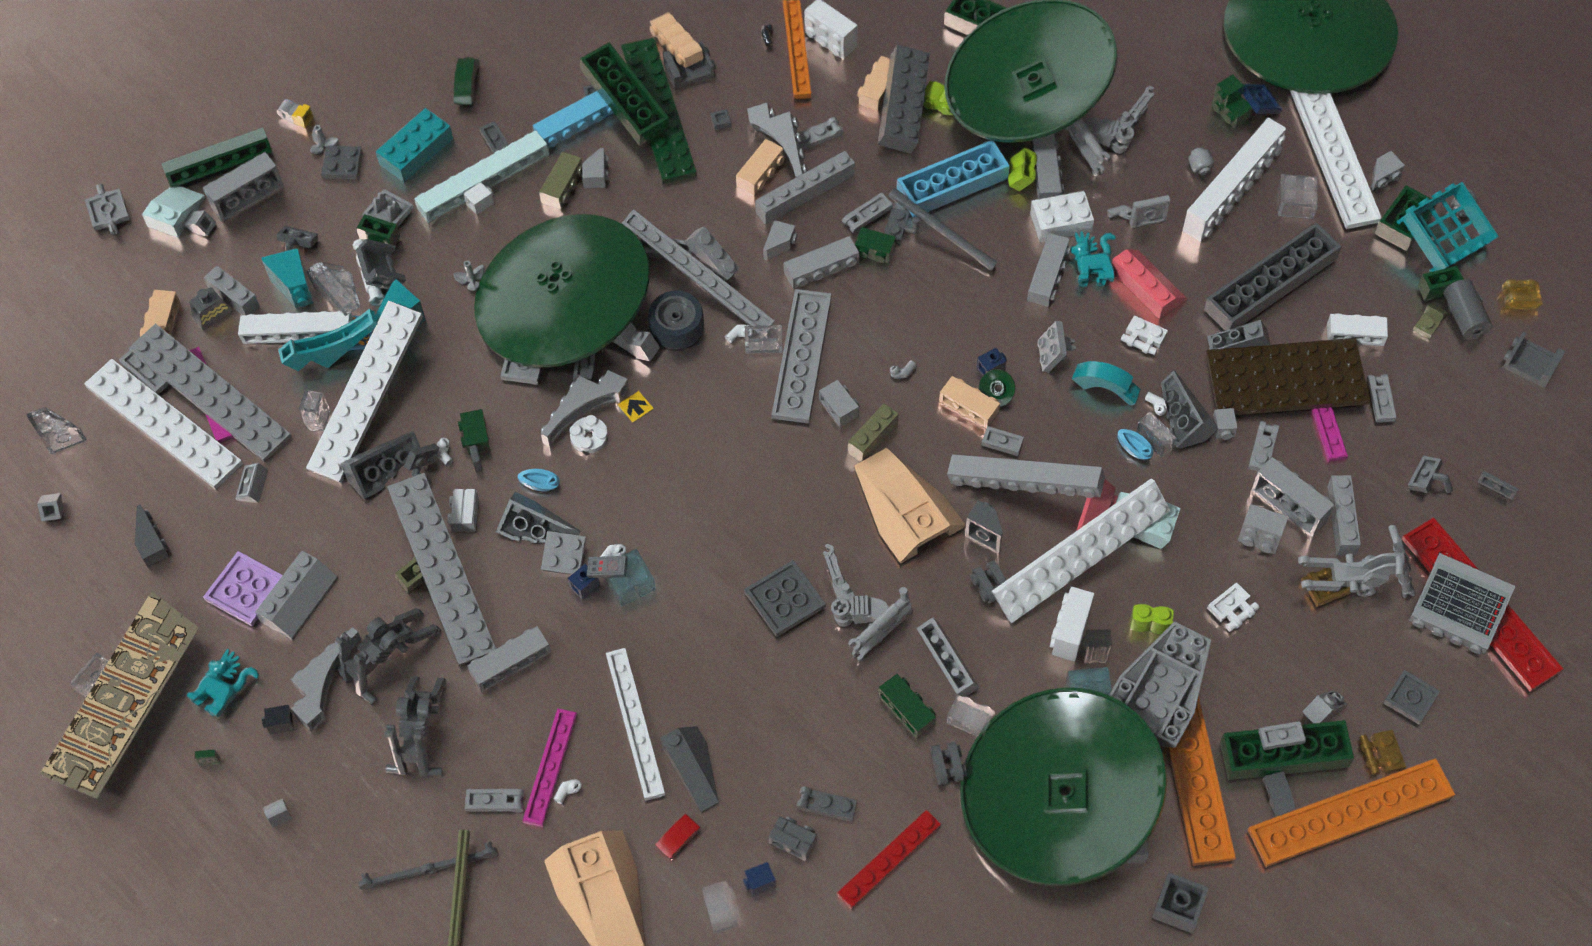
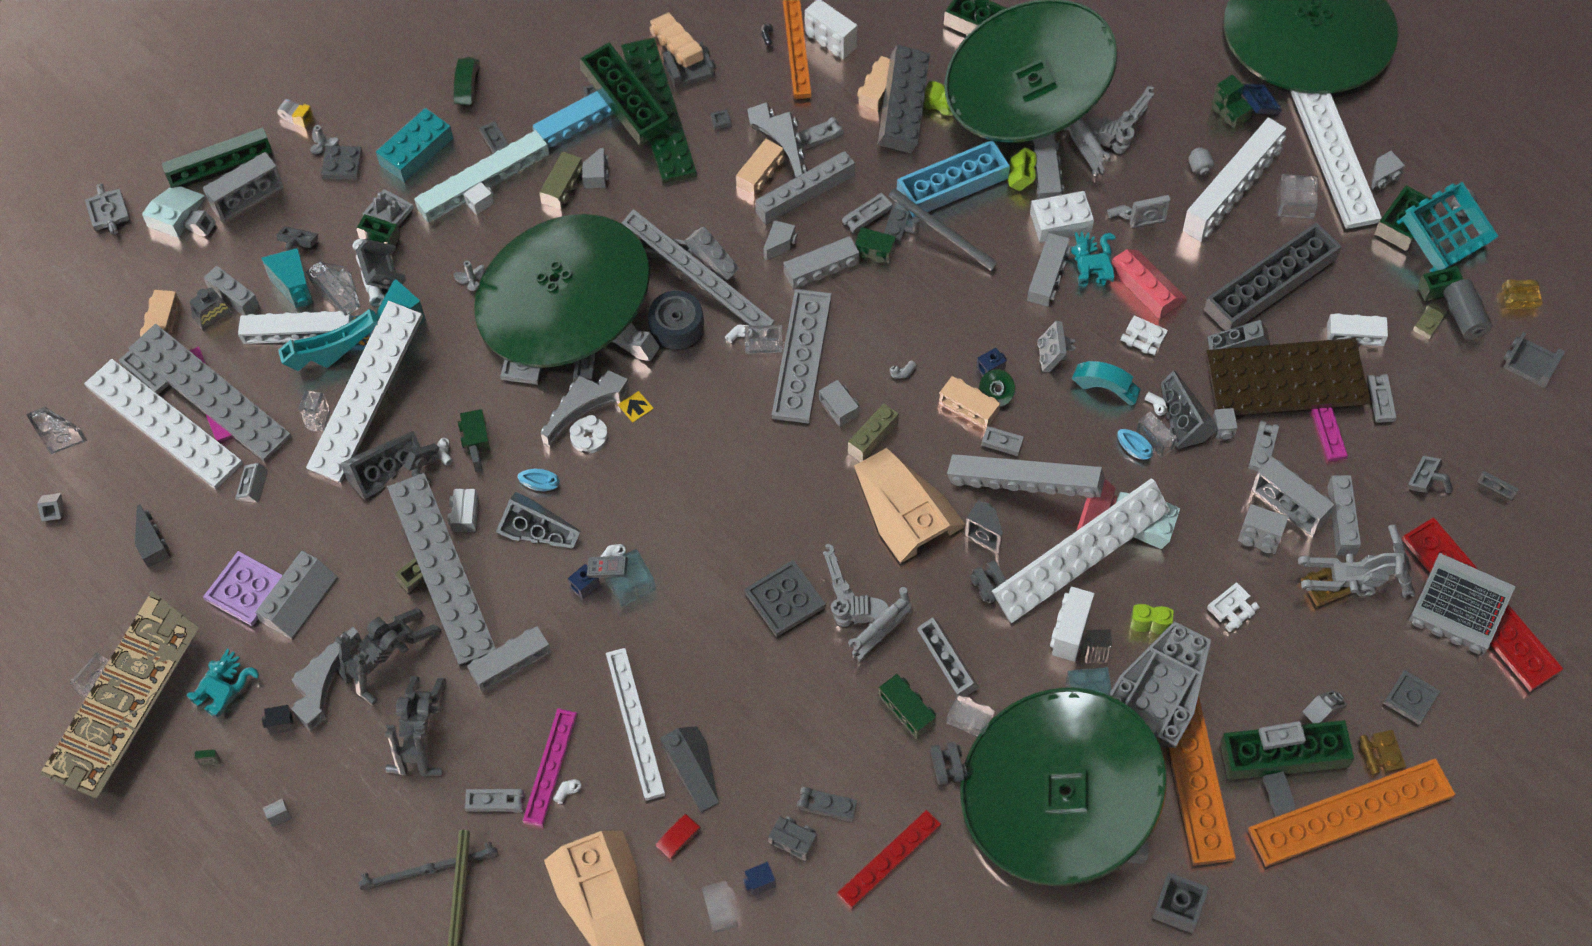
light grey plate [541,531,587,575] -> none

